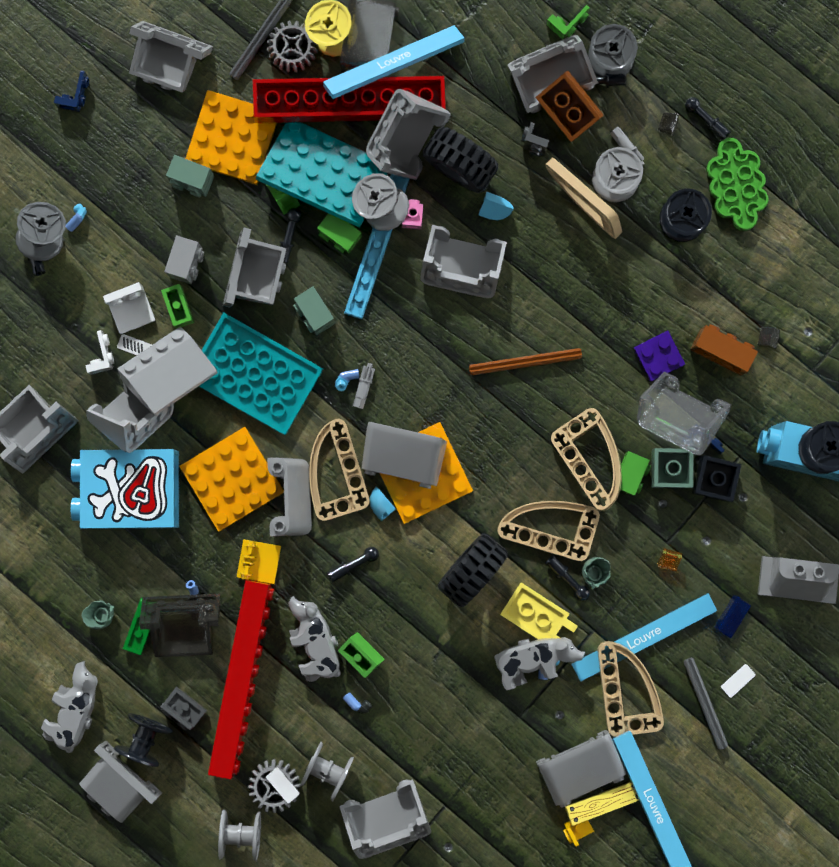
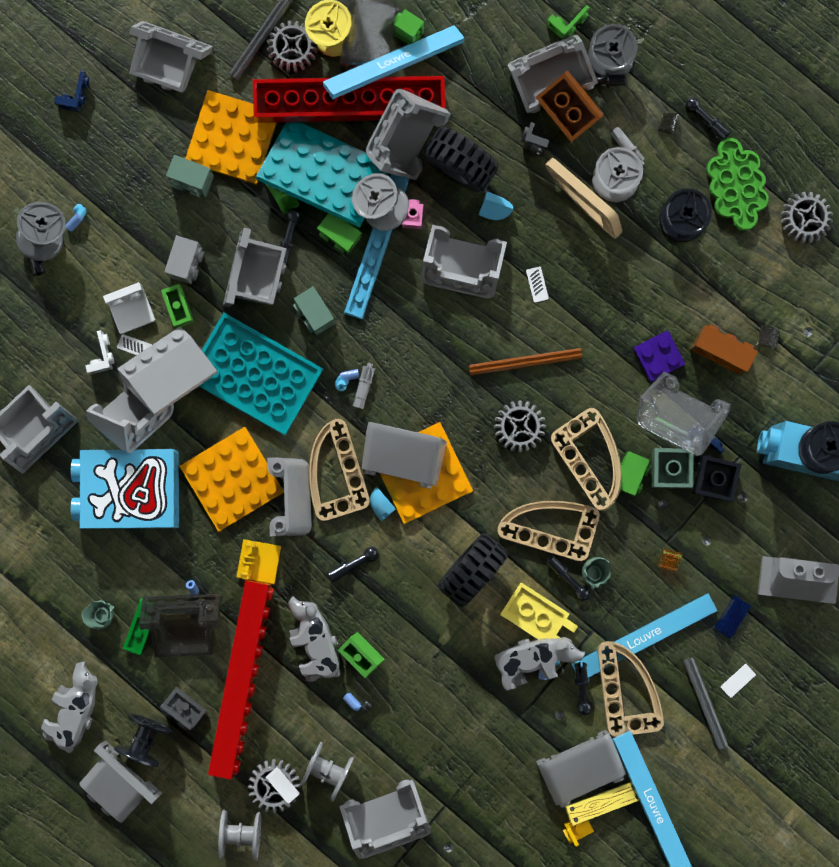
none -> bright green brick [393,9,424,45]
none -> light grey gear [494,400,546,453]
none -> white sticker [526,267,548,302]
none -> black pin [574,662,593,715]
none -> light grey gear [781,192,833,243]

